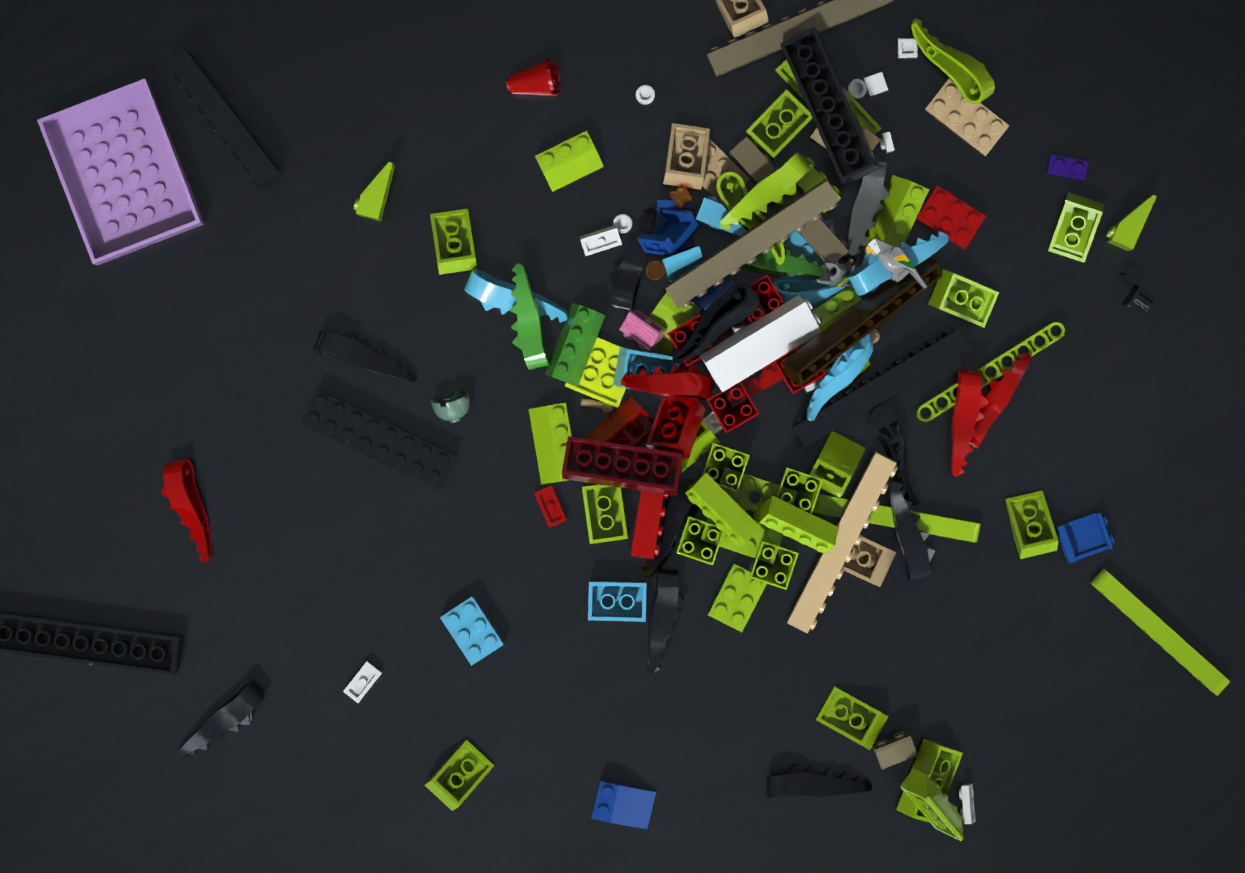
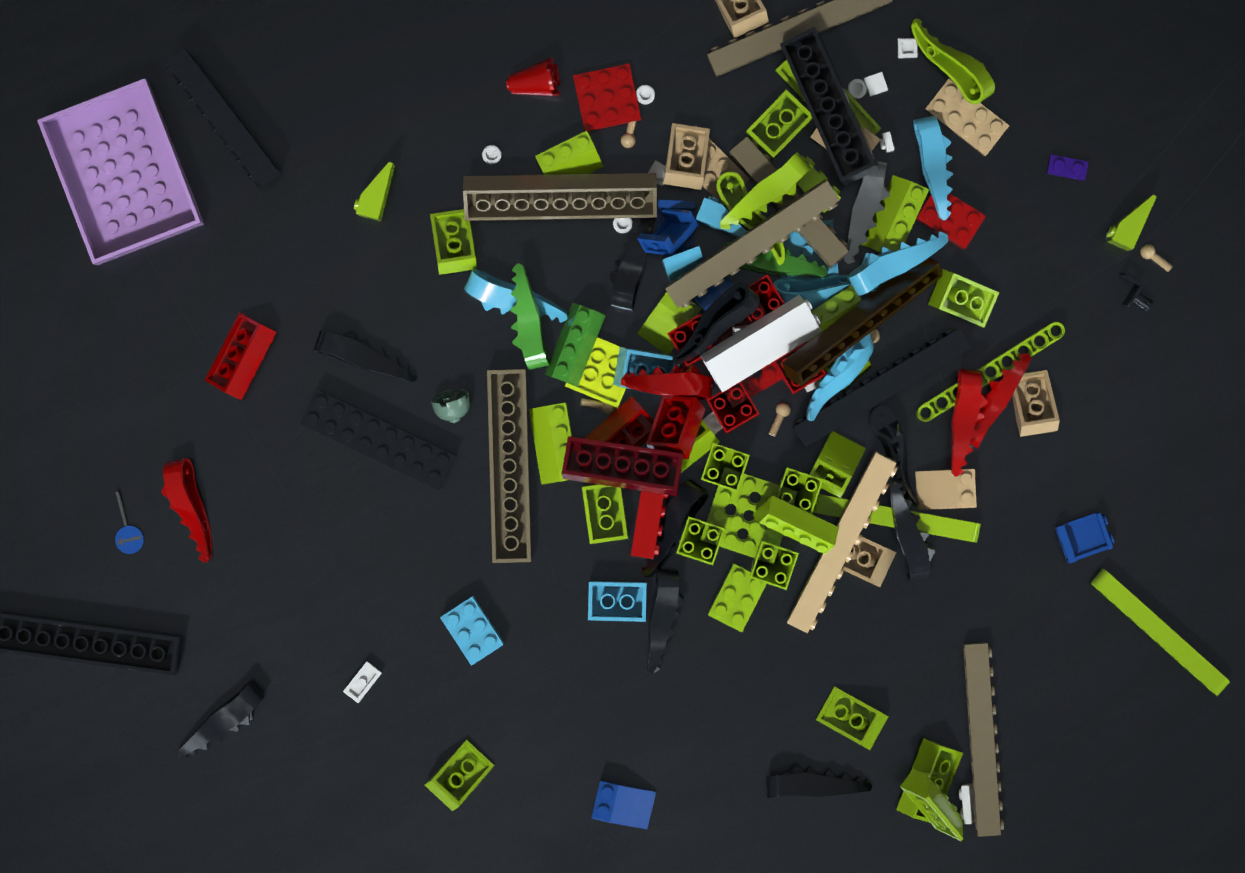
red plate [534,485,567,528] -> none
white plate [580,225,622,256] -> none
bright pink brick [619,308,666,352] -> none
clear orange wheel [646,261,665,281] -> none
clear orange wheel [669,184,692,209] -> none
lime slope [685,473,761,547] -> none
light grey animal [816,258,855,287] -> none
light grey animal [865,239,927,289] -> none
dark tan slope [872,731,917,769] -> none
lime slope [1005,490,1058,559] -> none
lime slope [1048,192,1104,263] -> none
none -> blue piece [115,491,144,554]
none -> red slope [204,312,276,400]
none -> dark tan brick [463,173,657,221]
none -> white tile [482,145,502,165]
none -> dark tan brick [487,369,532,563]
none -> red plate [573,64,641,132]
none -> tan bar [621,122,636,148]
none -> white plate [648,160,665,187]
none -> tan bar [769,402,791,437]
none -> medium azure animal [913,116,953,221]
none -> tan slope [915,469,977,510]
none -> dark tan brick [963,642,1004,837]
none -> tan slope [1012,370,1060,437]
none -> tan bar [1140,244,1173,272]

